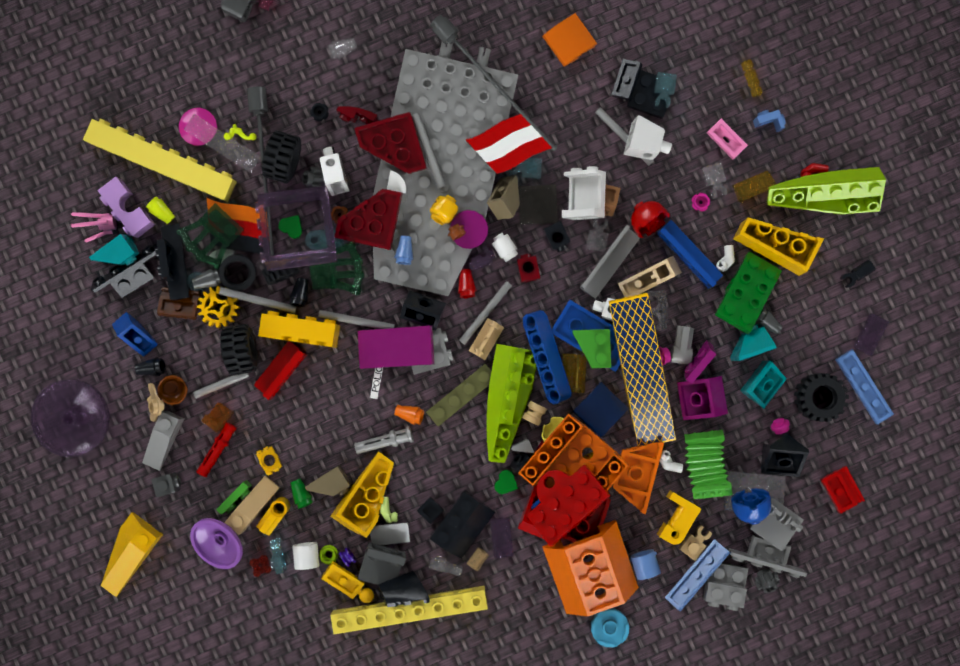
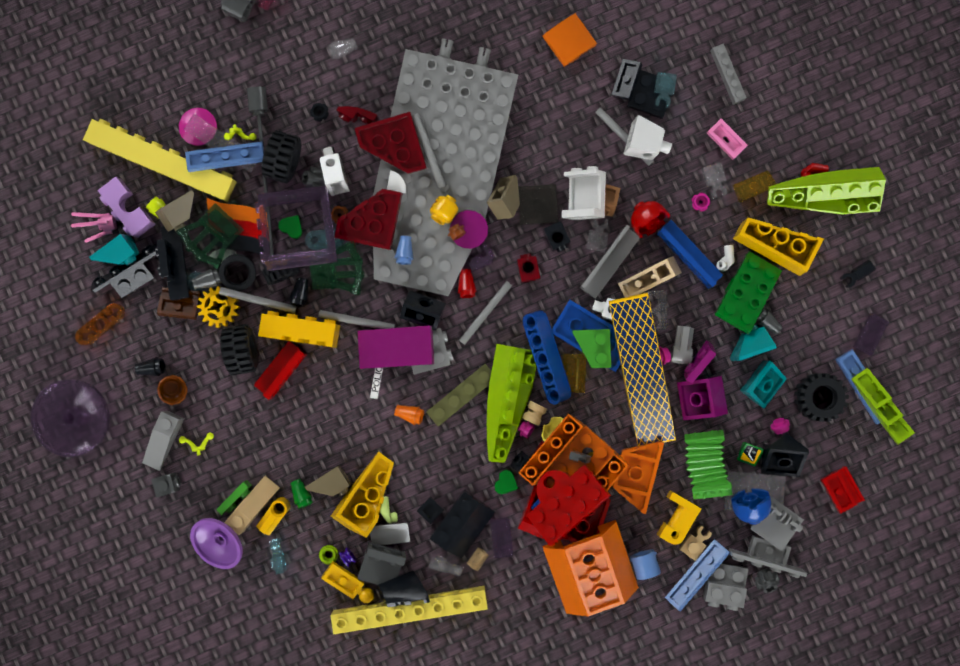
yellow wedge [101,512,163,597] -> none
blue slope [112,312,158,357] -> none
tan plate [147,383,164,422] -> none
light grey bar [193,373,249,399] -> none
red pin [196,422,237,478] -> none
clear orange panel [201,402,234,432] -> none
clear red plate [249,555,271,577] -> none
yellow piece [256,446,283,476] -> none
white piece [292,542,320,570] -> none
light grey pin [354,426,414,455] -> none
flag [430,14,557,174] -> none
tan hinge [469,318,504,360] -> none
white brick [492,233,518,262] -> none
clear light blue plate [508,158,542,179] -> none
light grey slope [511,438,534,453] -> none
dark blue slope [573,382,629,438] -> none
medium azure tile [591,608,629,648] -> none
white arm [660,450,683,473] -> none
clear yellow axle [741,60,763,97] -> none
medium blue bracket [753,110,786,132] -> none
none -> clear orange beam [75,303,125,345]
none -> dark tan slope [155,190,194,232]
none -> neon yellow piece [179,432,214,456]
none -> medium blue tile [185,141,264,172]
none -> dark pink plate [518,421,535,438]
none -> dark grey tile [569,450,592,463]
none -> light grey piece [710,43,747,105]
none -> slope [737,442,764,466]
none -> lime slope [851,368,915,445]

